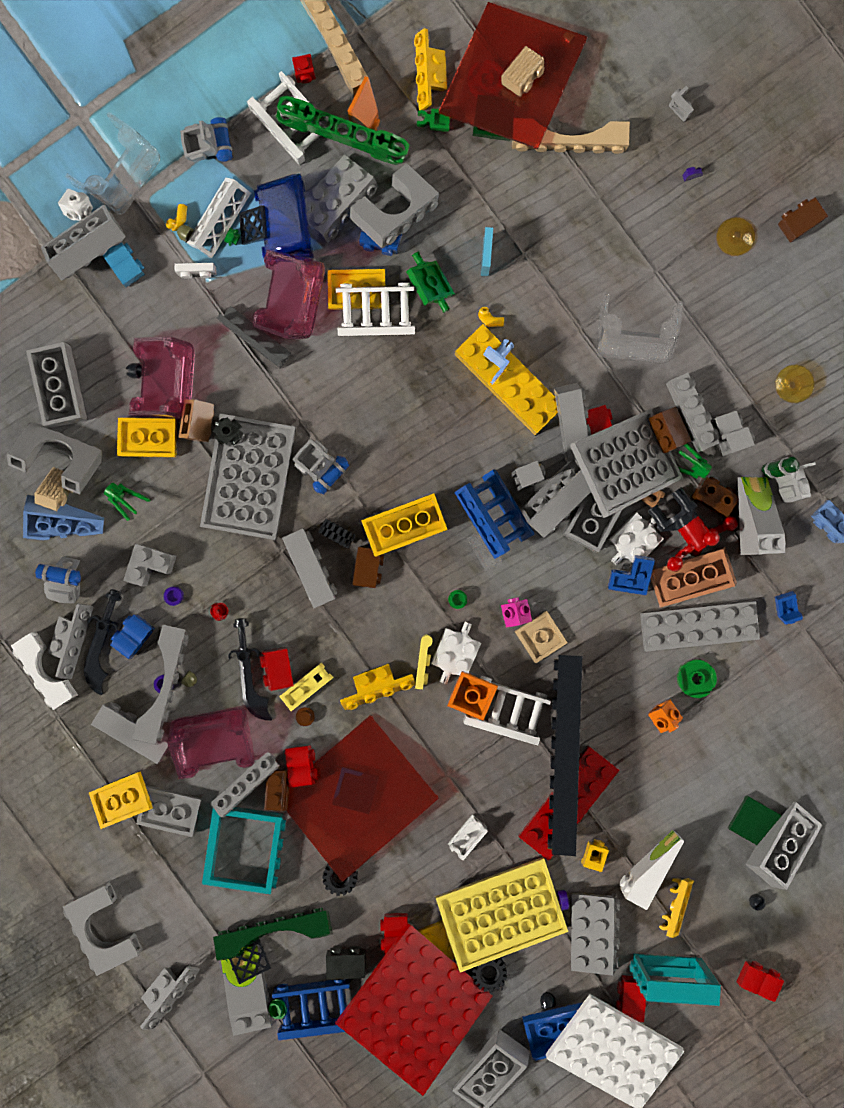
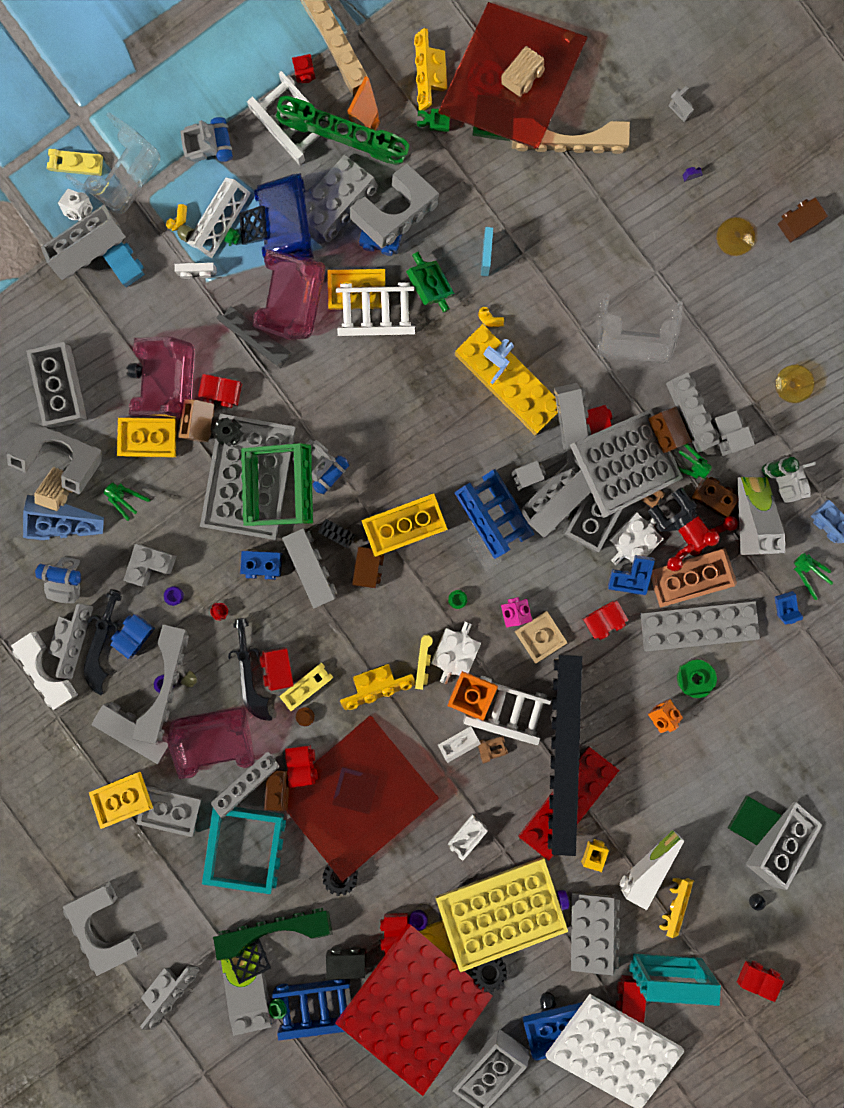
none -> light yellow plate [47,149,103,176]
none -> red brick [198,374,242,408]
none -> blue brick [240,551,282,580]
none -> green window [241,443,313,526]
none -> dark purple tile [409,910,428,931]
none -> white plate [438,726,481,763]
none -> medium nougat piece [478,736,508,764]
none -> red brick [582,600,628,640]
none -> green plant [793,553,833,600]

